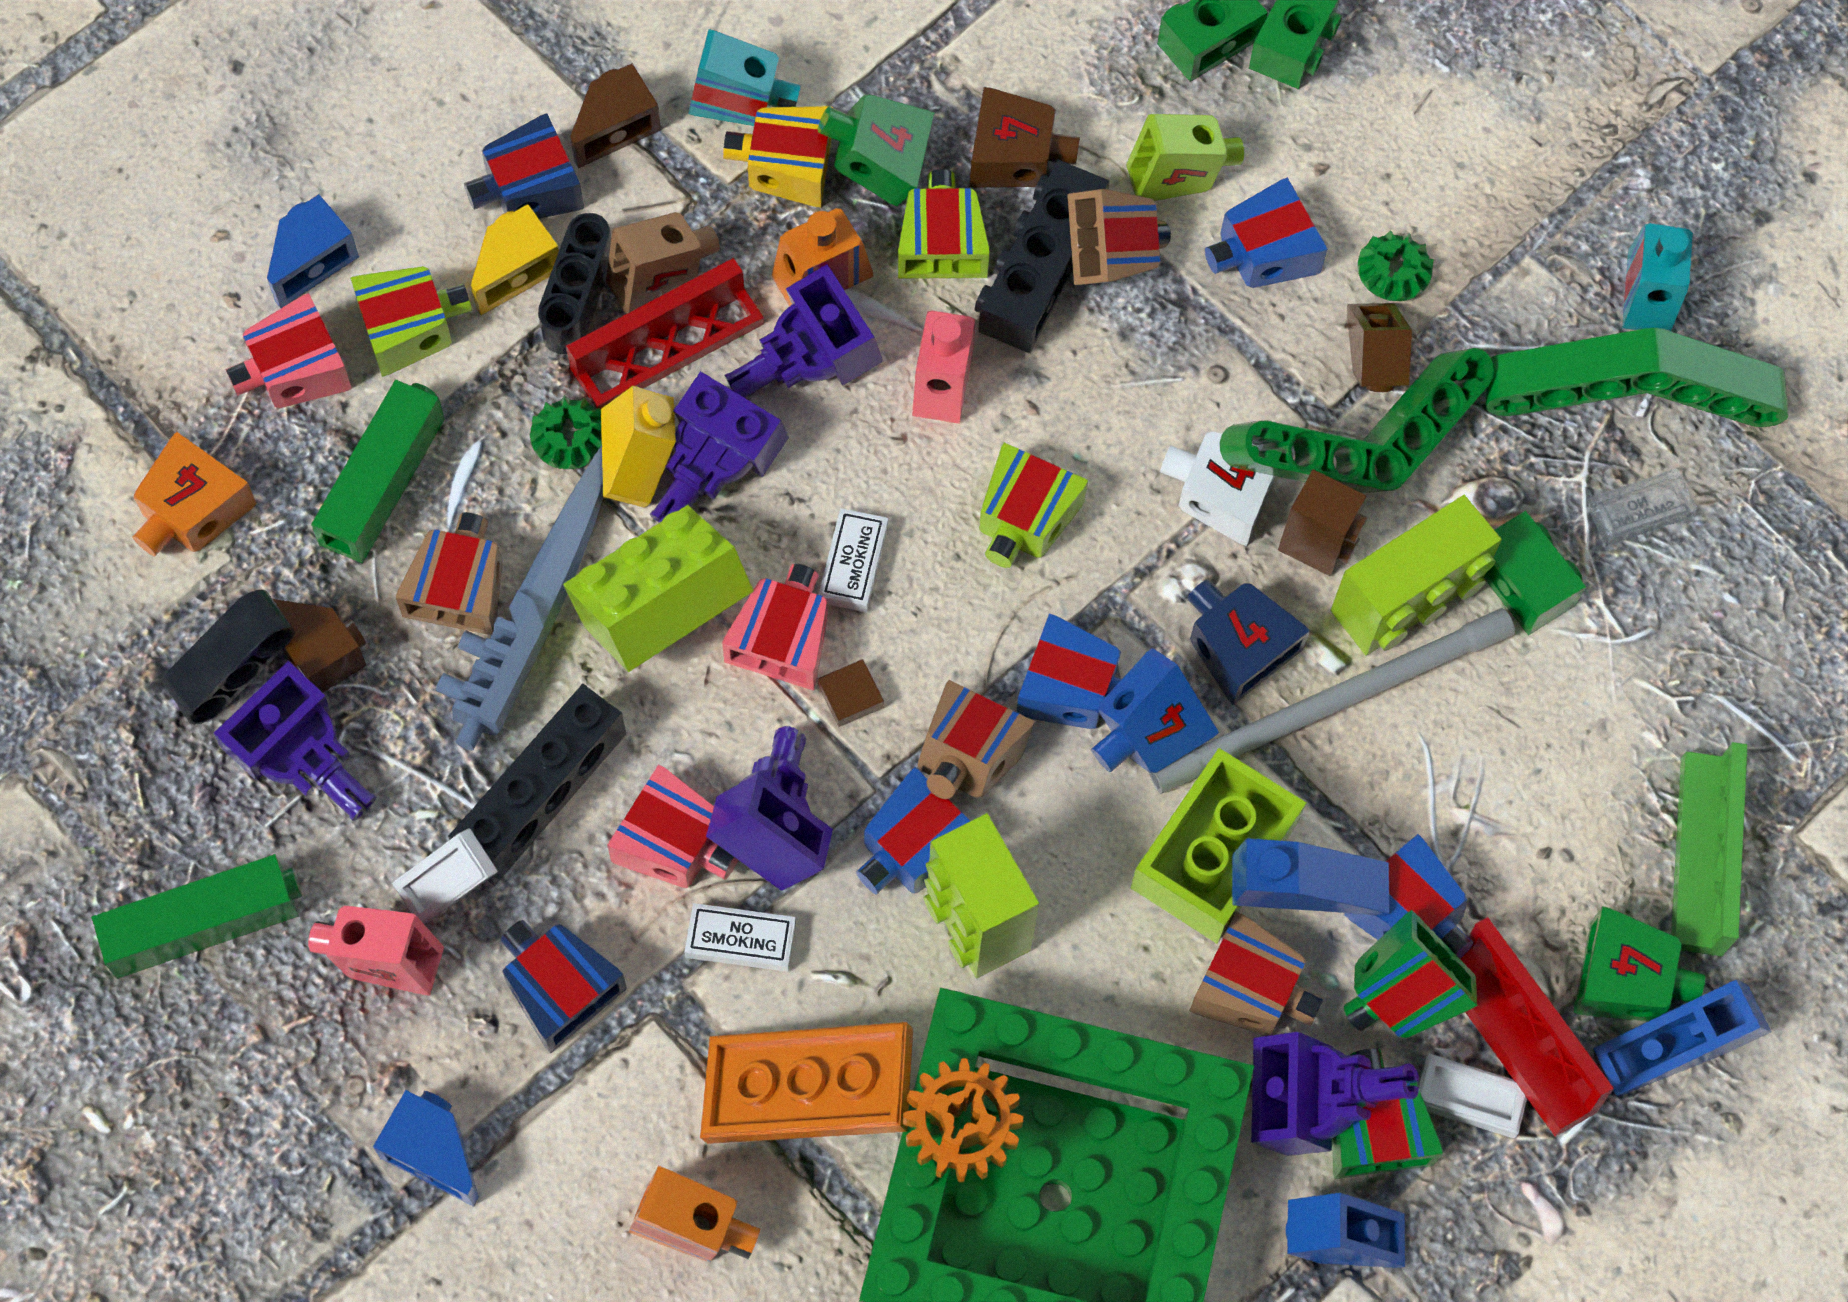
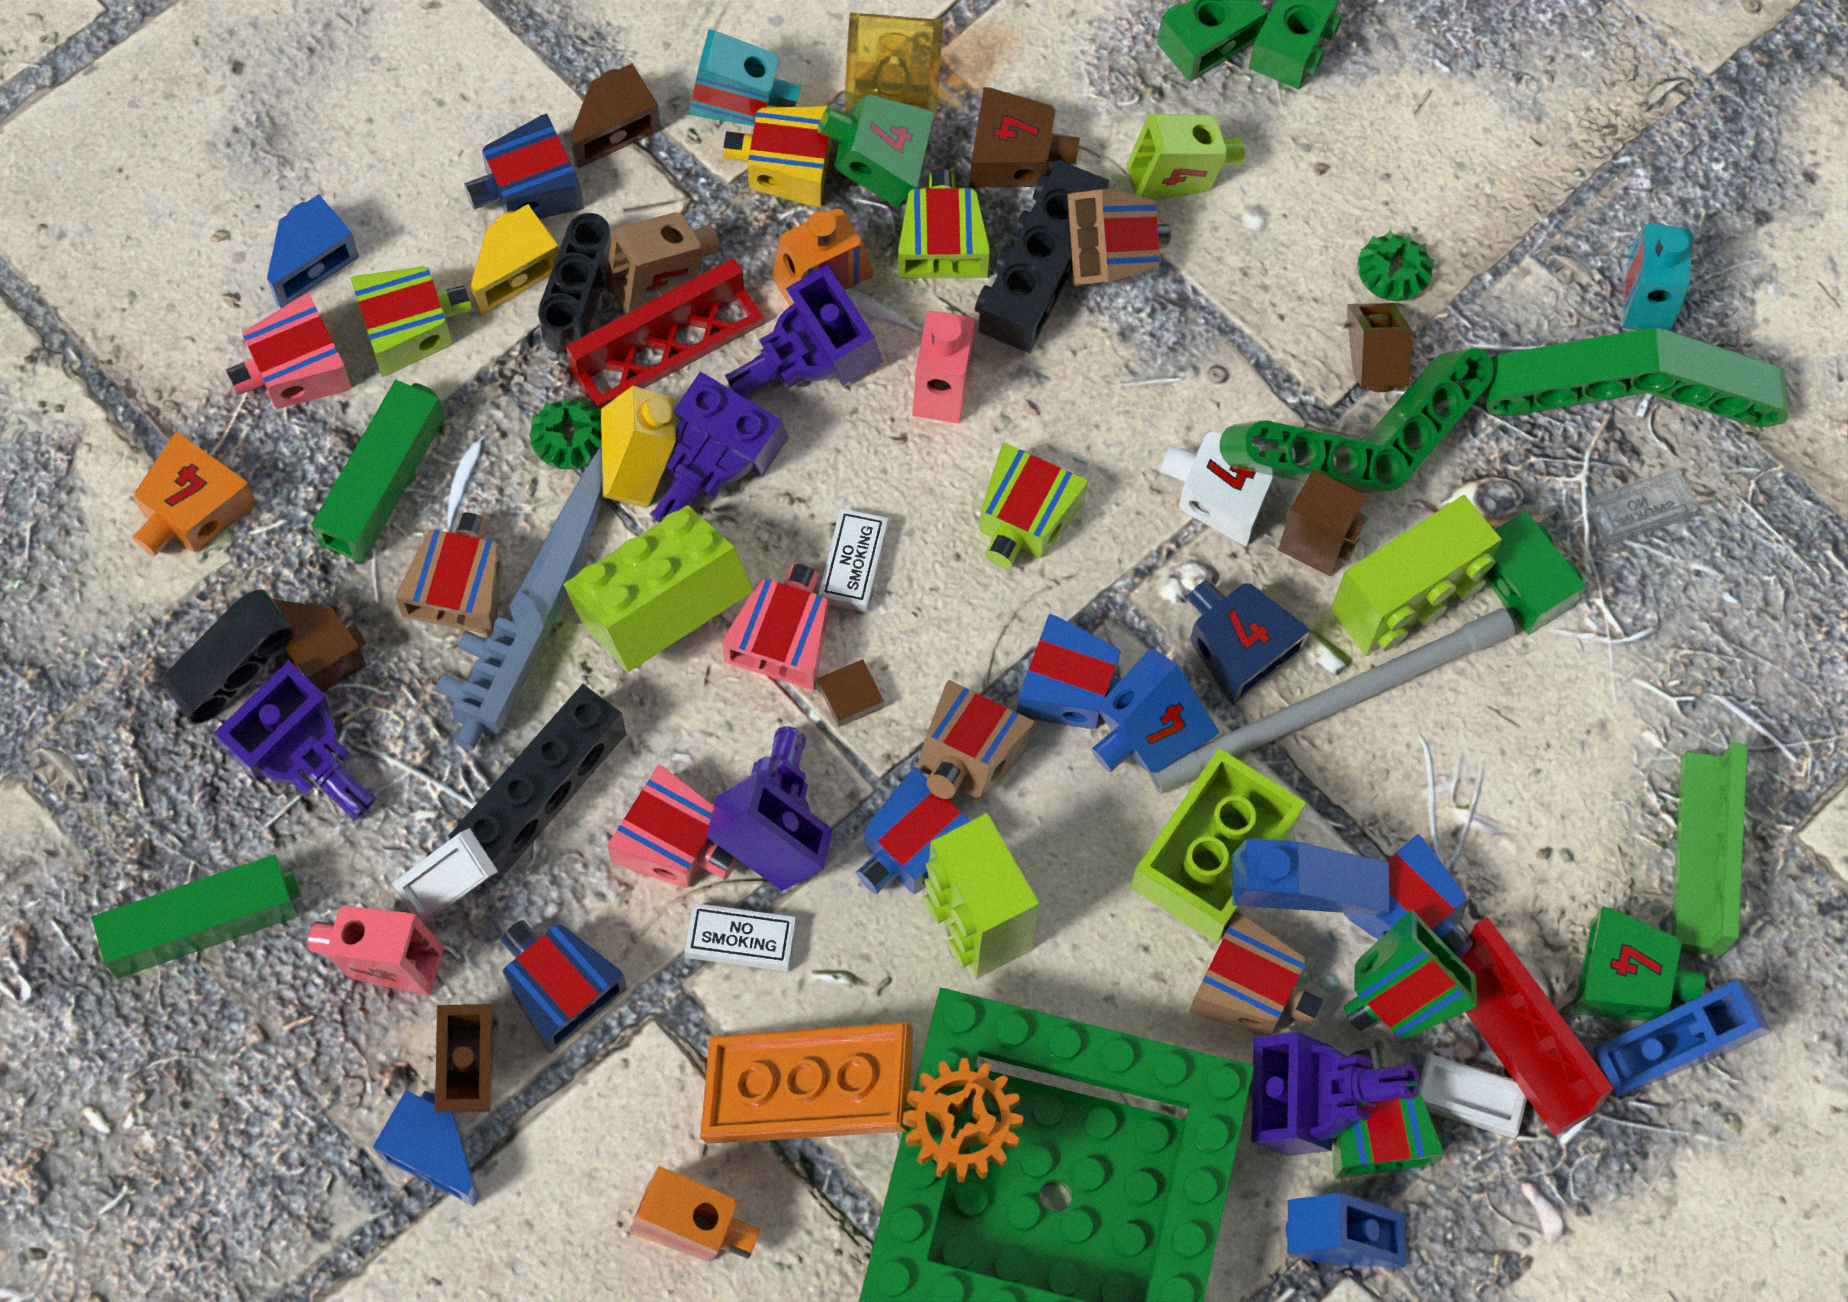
blue torso [1205,177,1328,288] -> none
none -> reddish brown slope [435,1004,494,1113]
none -> clear yellow slope [845,12,943,119]

